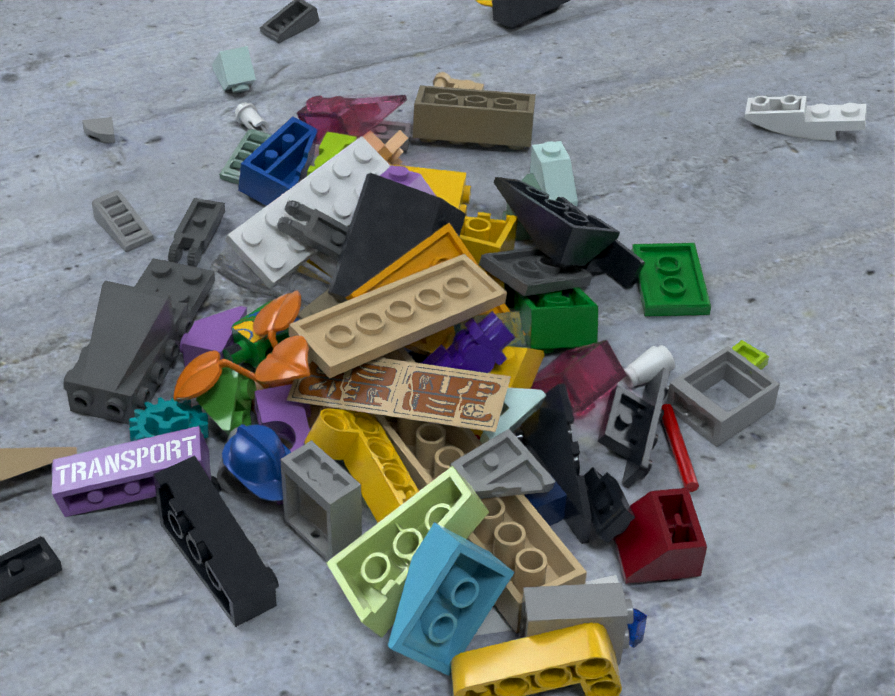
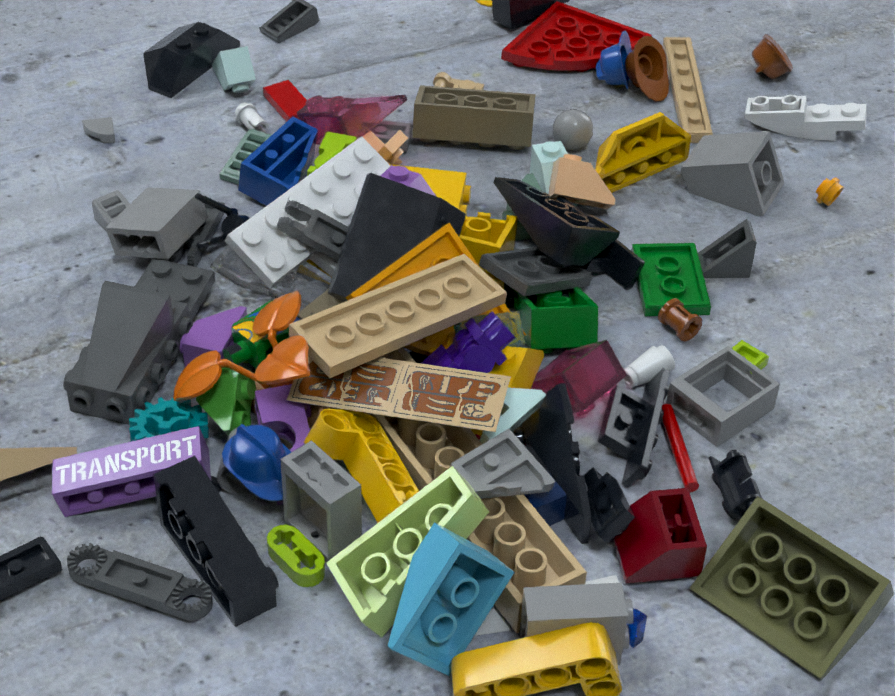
none -> dark grey plate [67,543,213,620]
none -> light grey brick [105,187,209,259]
none -> black wedge [143,22,240,98]
none -> black plant [195,193,250,248]
none -> red tile [263,80,315,122]
none -> lime beam [267,525,325,587]
none -> red plate [501,1,652,72]
none -> light nougat slope [548,154,616,209]
none -> light grey piece [553,109,593,150]
none -> yellow wedge [595,112,691,193]
none -> blue piece [596,31,632,89]
none -> dark orange piece [625,36,669,101]
none -> dark orange bush [658,298,703,342]
none -> tan tile [663,37,713,143]
none -> light grey slope [681,131,784,216]
none -> olive slope [690,496,894,681]
none -> dark grey slope [698,219,757,278]
none -> black hinge [709,450,763,520]
none -> dark orange piece [752,34,793,79]
none -> light orange plate [815,177,844,206]

